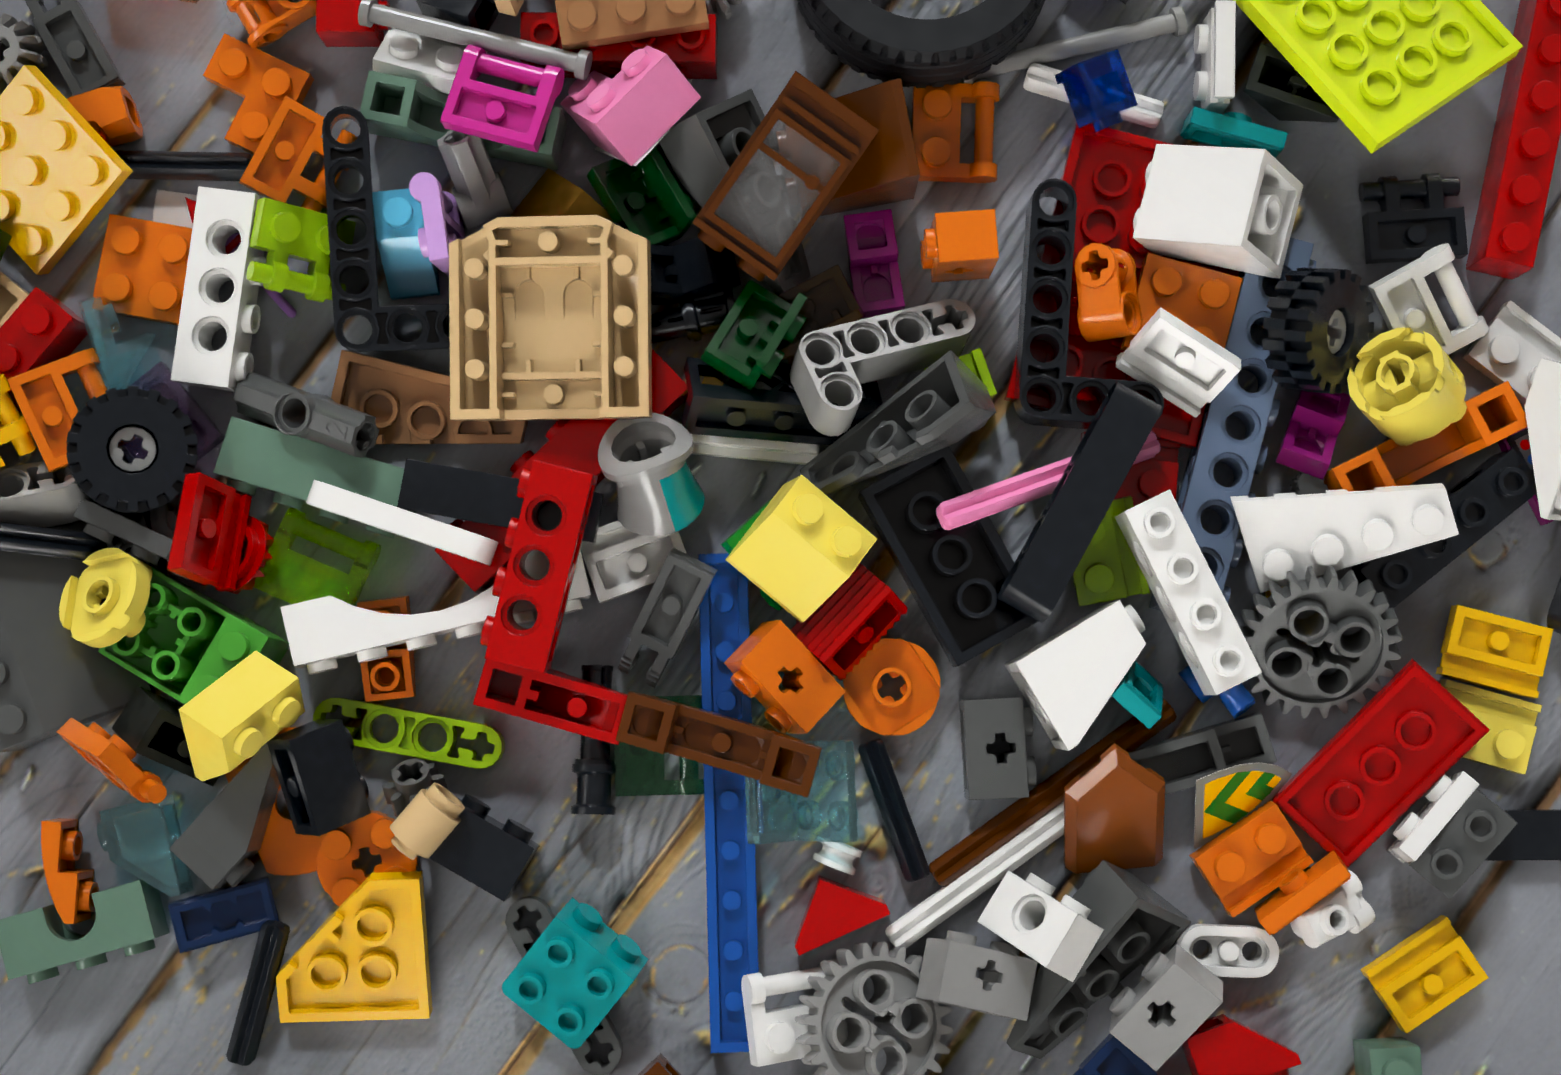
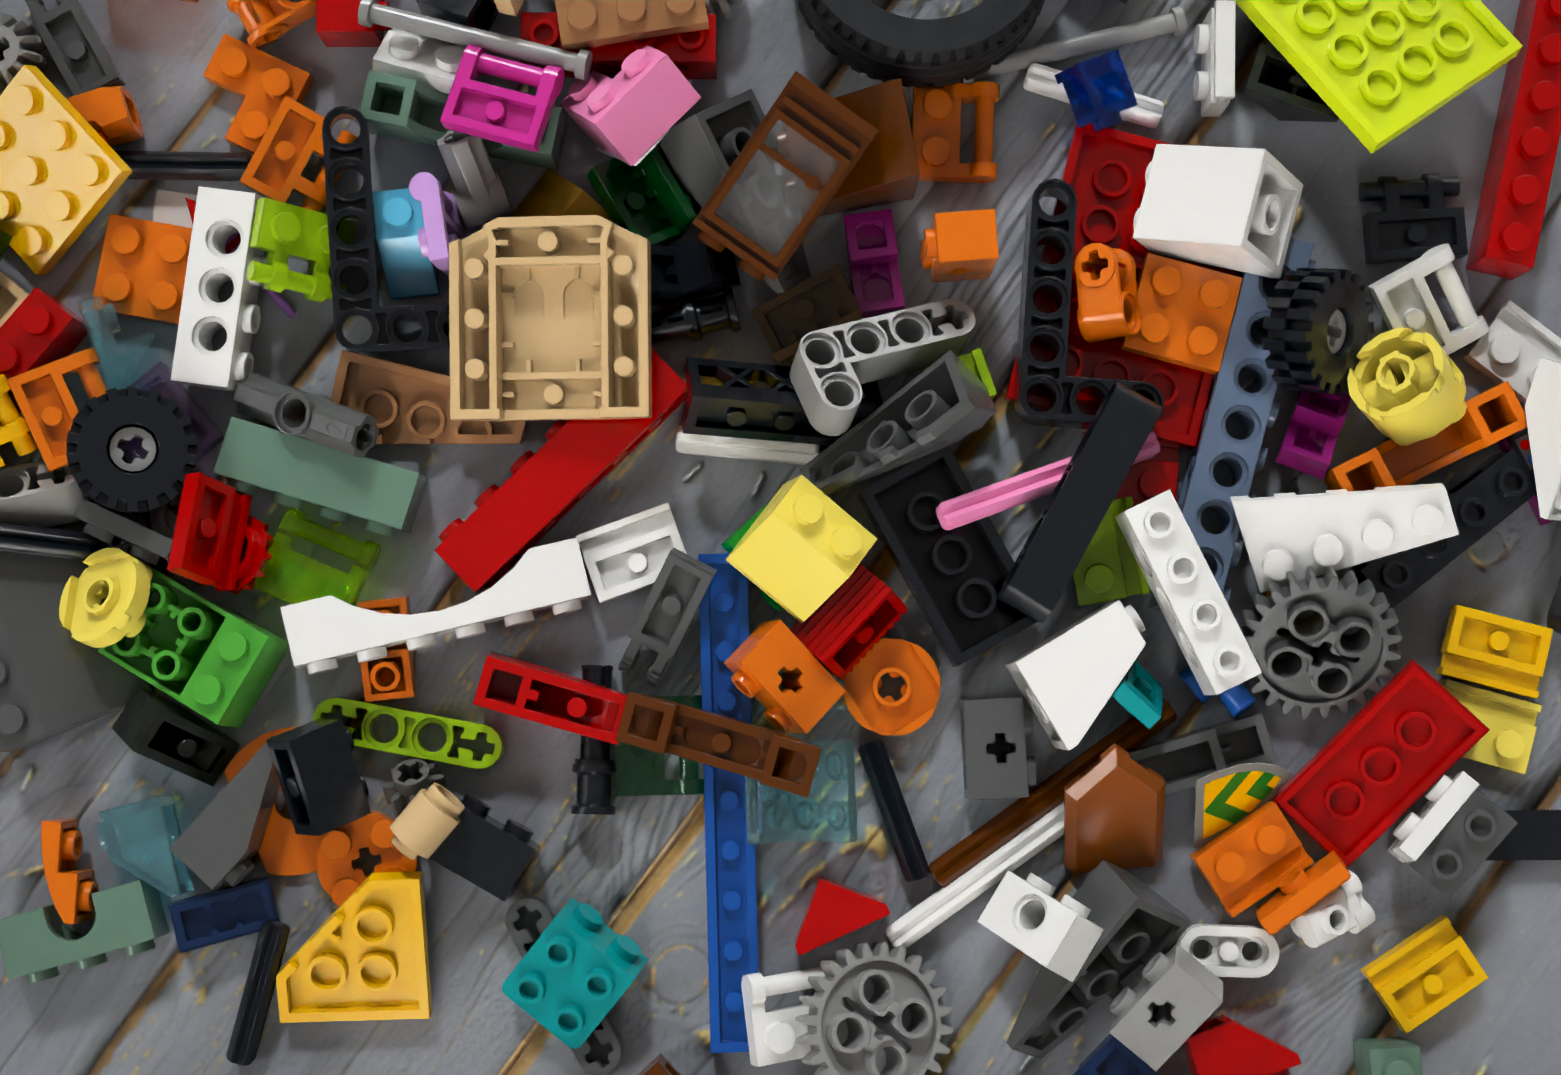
orange plate [57,718,167,804] -> none
light yellow slope [178,651,305,782] -> none
white beam [306,480,498,566] -> none
black tile [397,459,604,543] -> none
red brick [480,460,598,673] -> none
light grey hat [598,412,705,536] -> none
dark green bracket [700,279,808,390] -> none
white bush [813,835,863,875] -> none
light grey brick [916,931,1037,1021] -> none
white plate [1116,307,1241,418] -> none
teal plate [1180,106,1288,158] -> none

